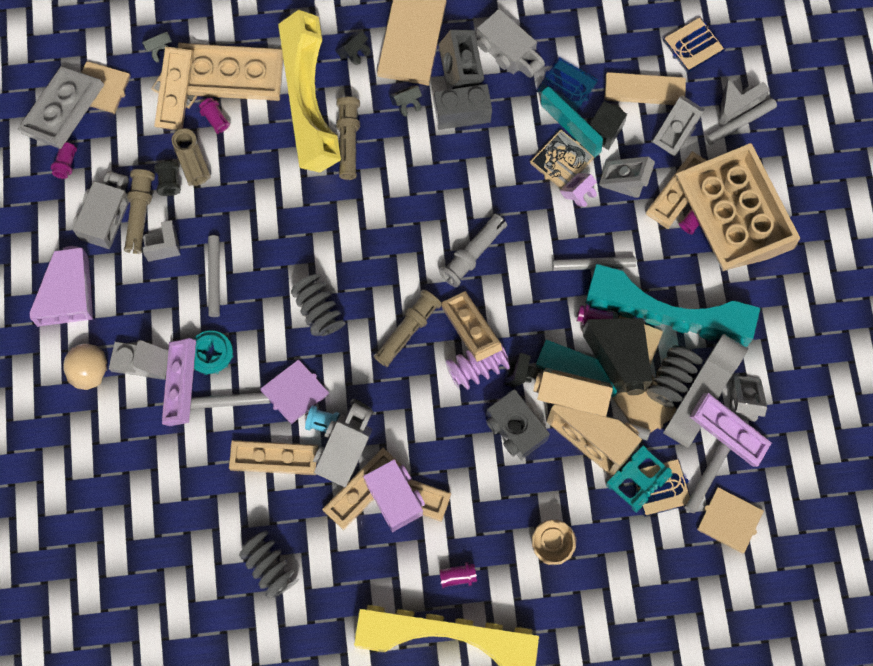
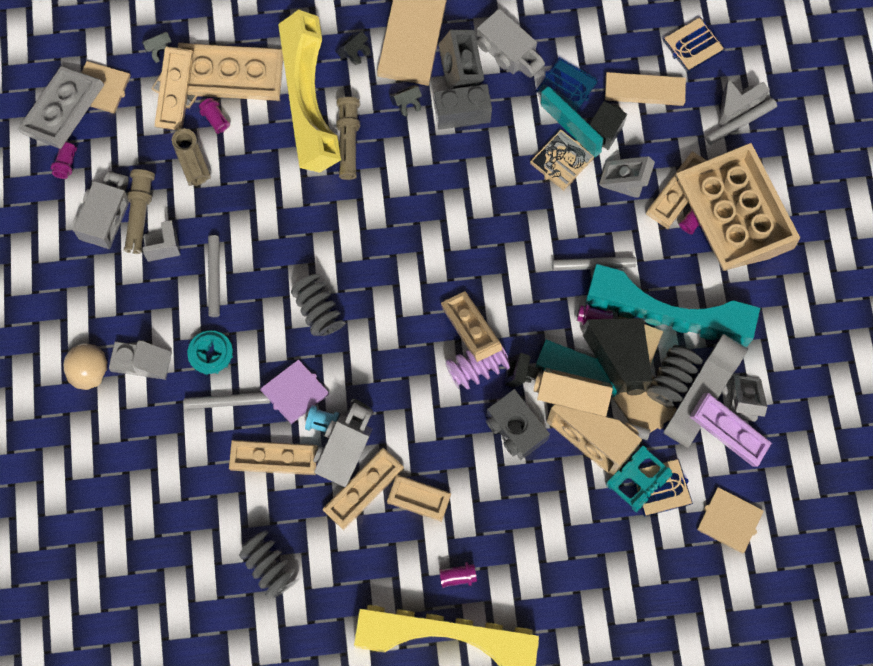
lavender slope [30,246,93,327] -> none
pearl dark grey bush [154,161,181,196] -> none
lavender tile [162,338,196,426] -> none
lavender brick [363,459,425,532] -> none
dark tan pin [373,290,442,368] -> none
light grey pin [439,214,507,287] -> none
tan hair [532,519,576,565] -> none
lavender tile [560,173,597,207] -> none
light grey slope [653,95,705,156] -> none
light grey bar [685,442,730,513] -> none

